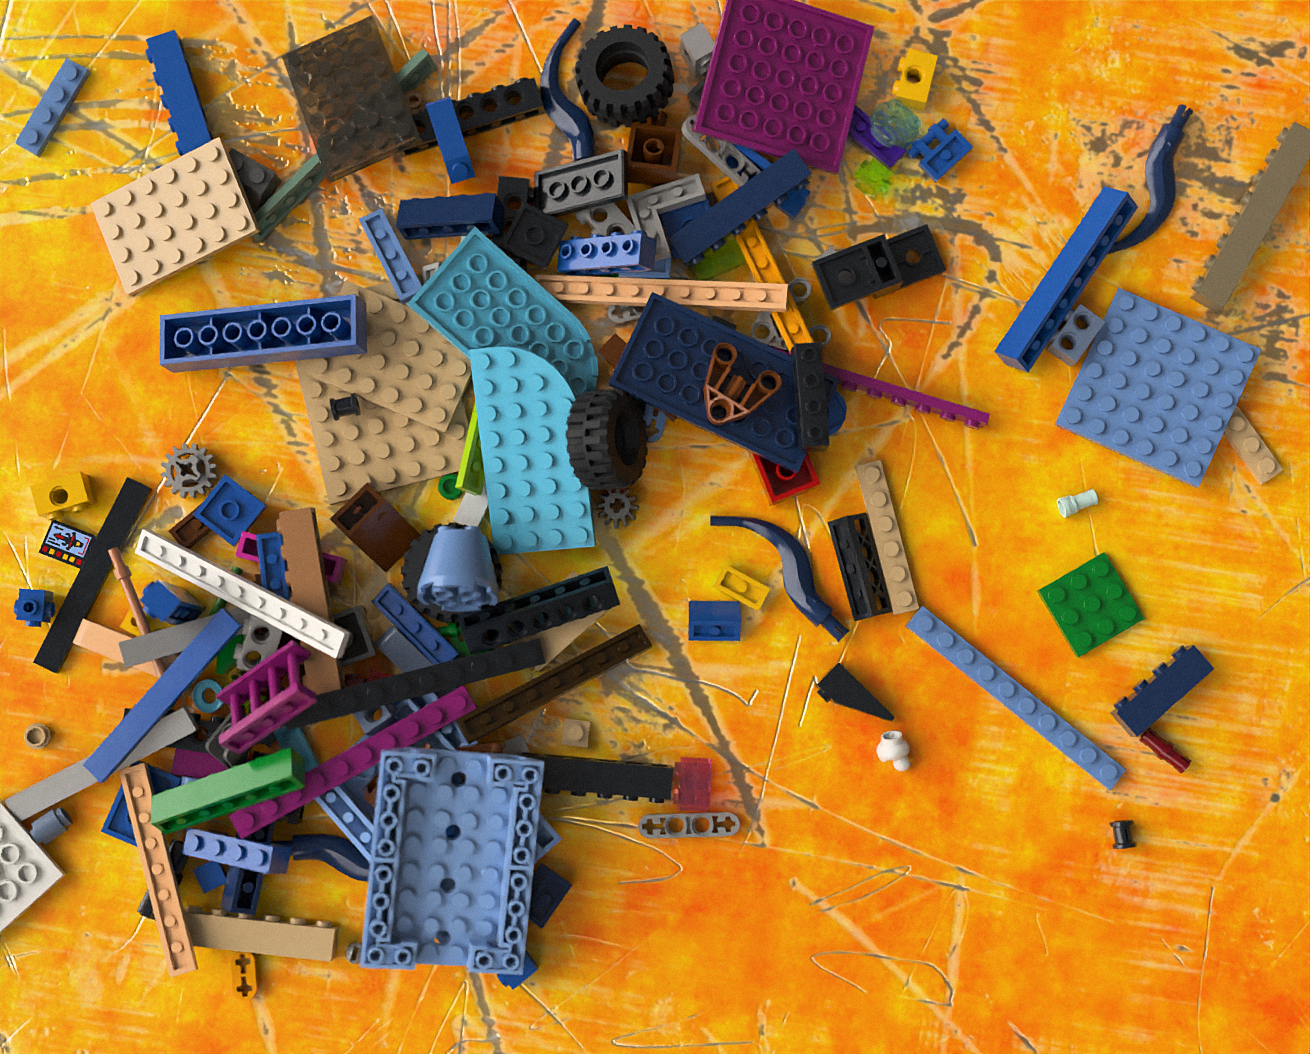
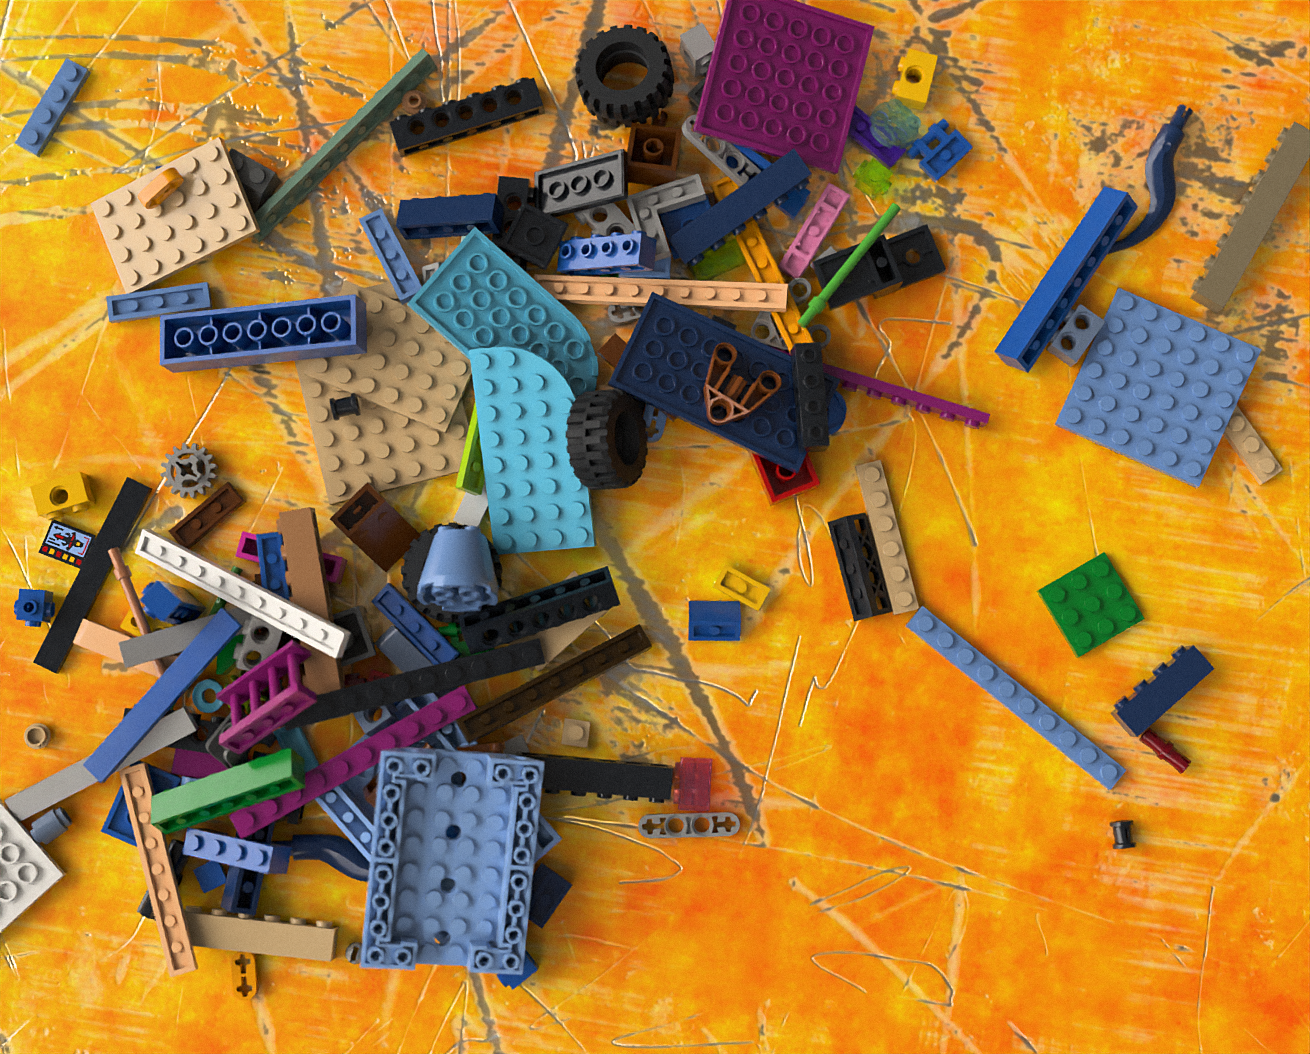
blue brick [145,30,214,156] -> none
blue plate [193,474,268,547] -> none
clear smoke plate [281,15,423,183] -> none
blue slope [426,96,476,184] -> none
green tile [438,474,464,500] -> none
dark blue animal [540,18,597,162] -> none
dark grey gear [596,488,639,529] -> none
dark blue animal [710,516,850,642] -> none
black slope [815,662,895,721] -> none
white animal [876,730,914,772] -> none
light aqua pin [1057,489,1098,518] -> none
none -> medium blue plate [106,282,213,323]
none -> light orange beam [138,167,184,209]
none -> bright pink plate [778,183,851,279]
none -> bright green bar [797,203,901,328]

